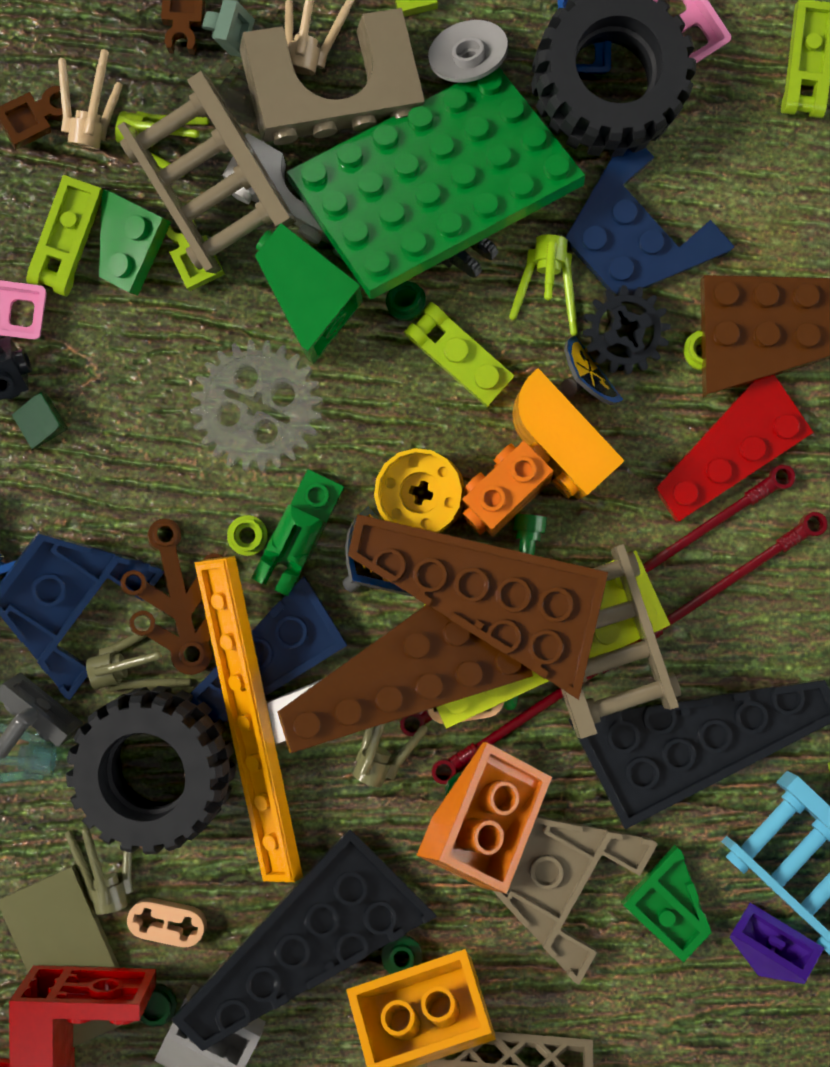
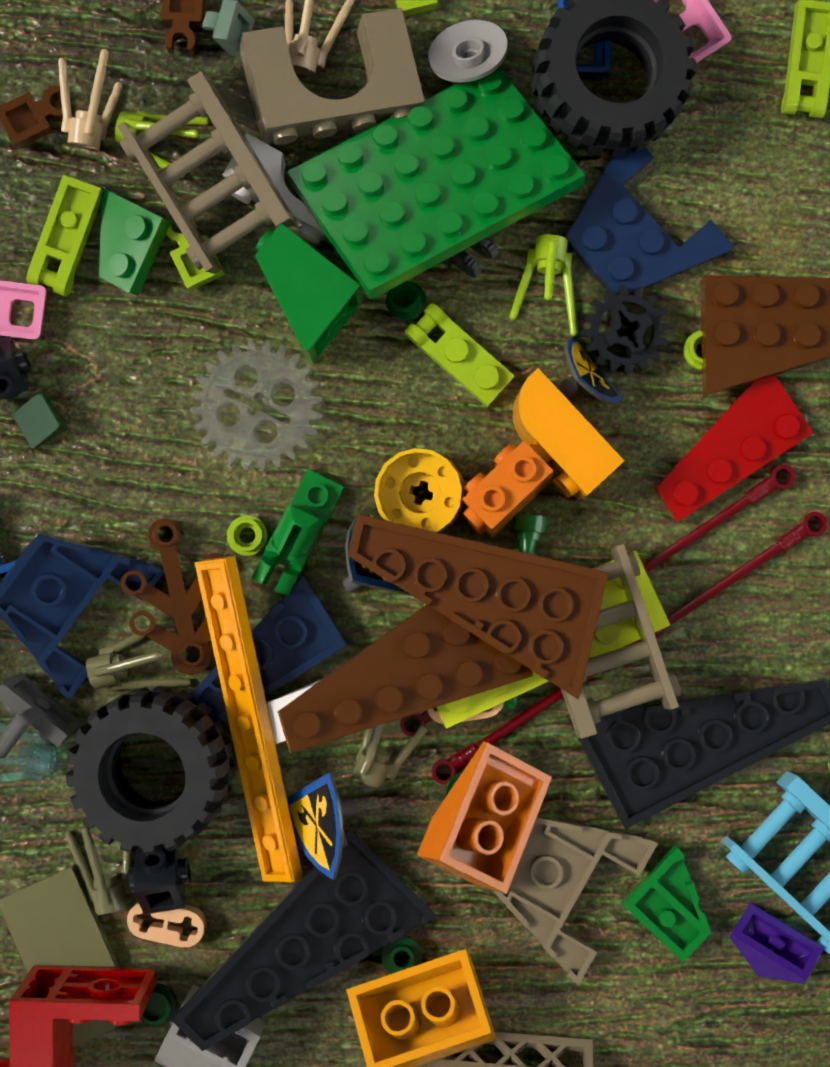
none -> black brick [128,847,191,915]
none -> shield [287,772,357,880]

